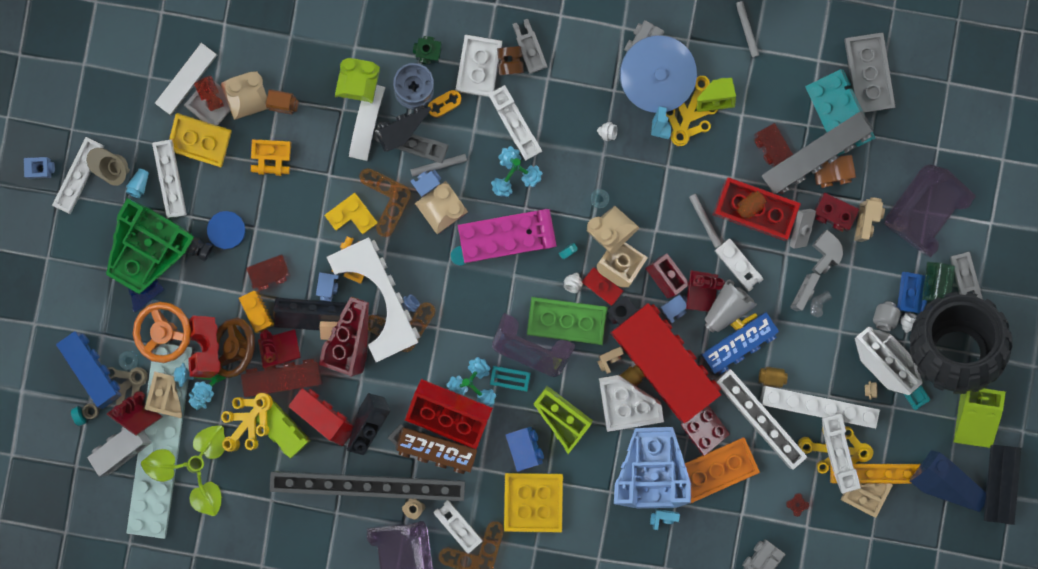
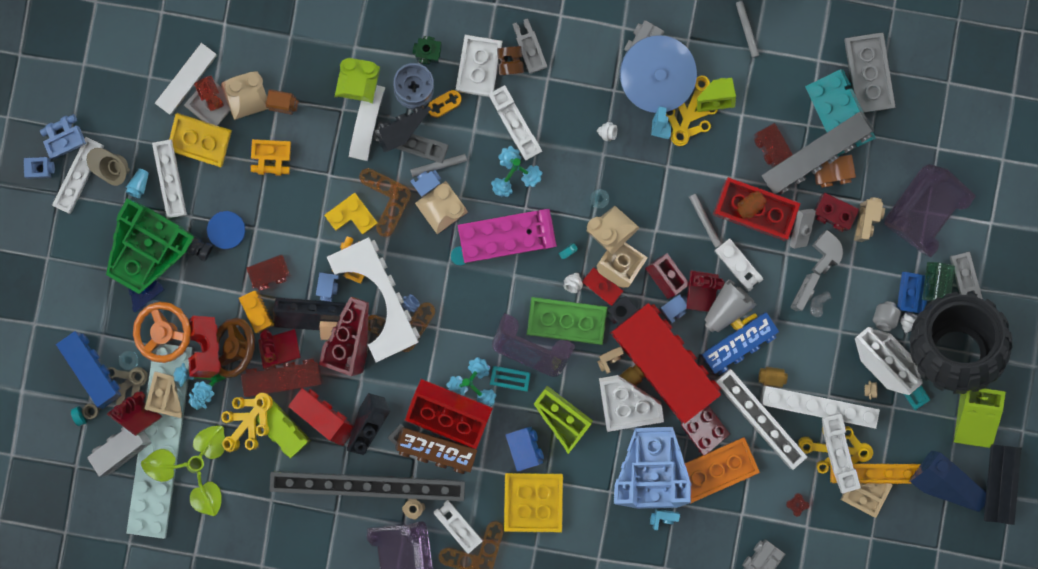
none -> medium blue plate [40,114,86,159]

